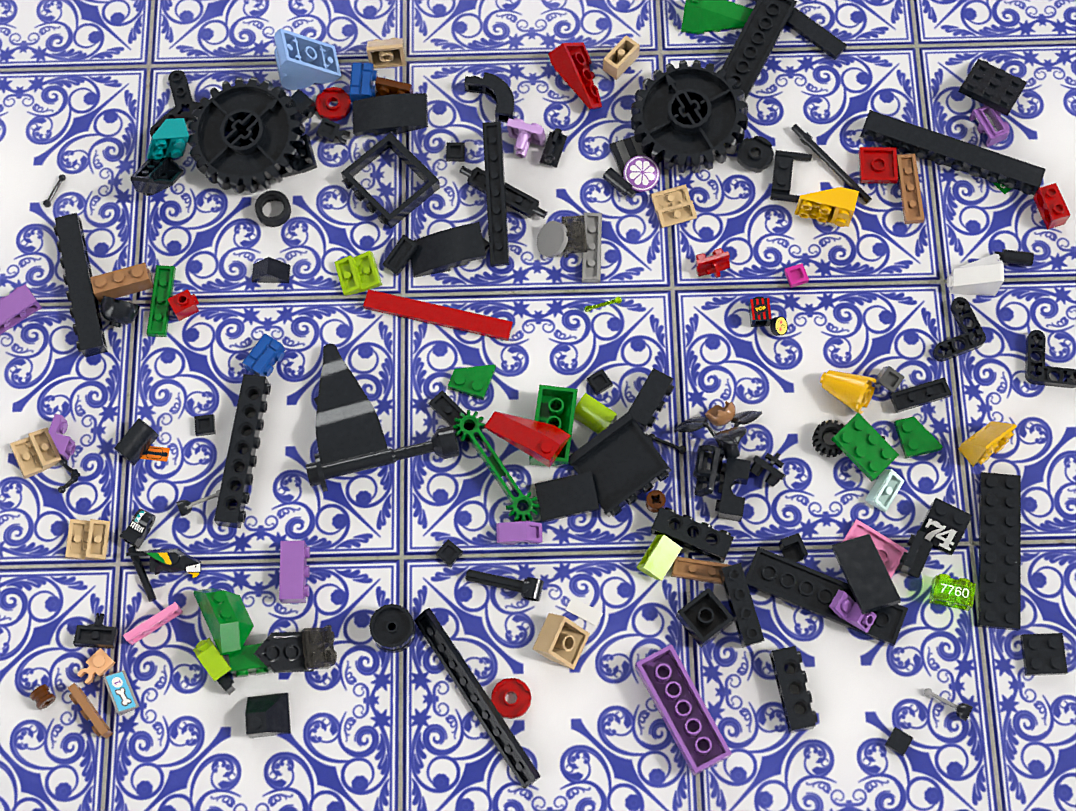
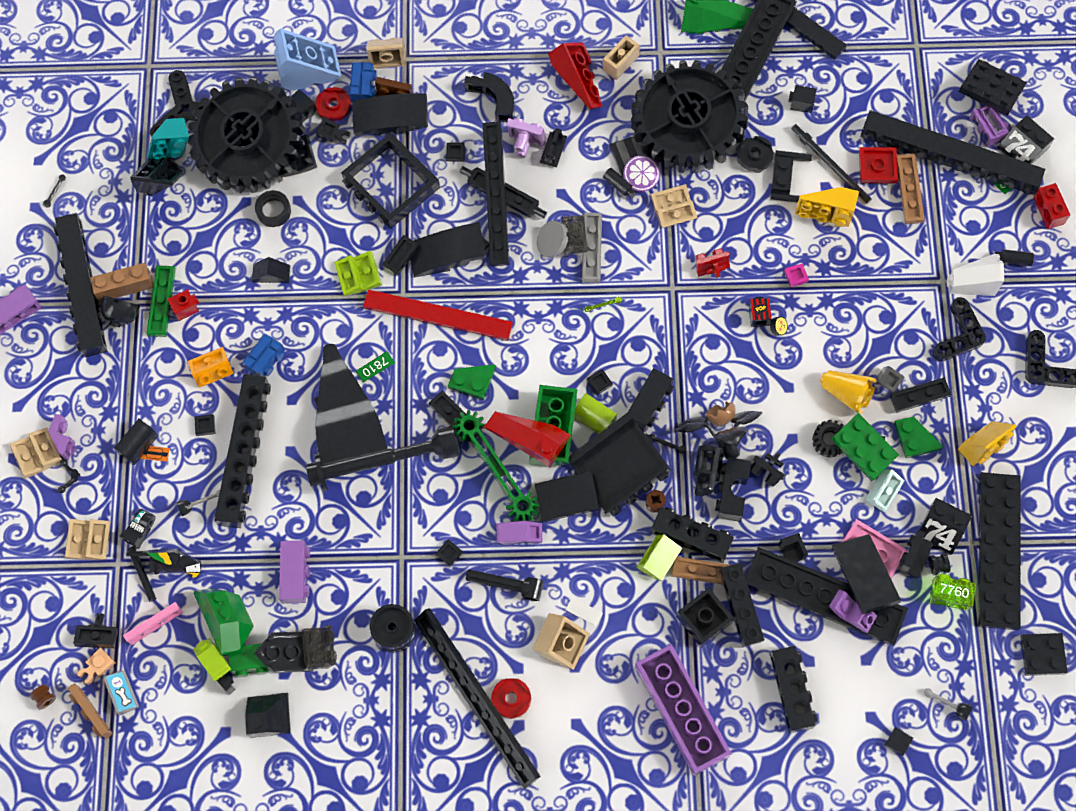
none -> light orange bracket [187,347,234,388]
none -> green sticker [356,351,395,383]
none -> black brick [788,85,817,113]
none -> black wheel [929,553,951,576]
none -> black slope [997,115,1055,164]

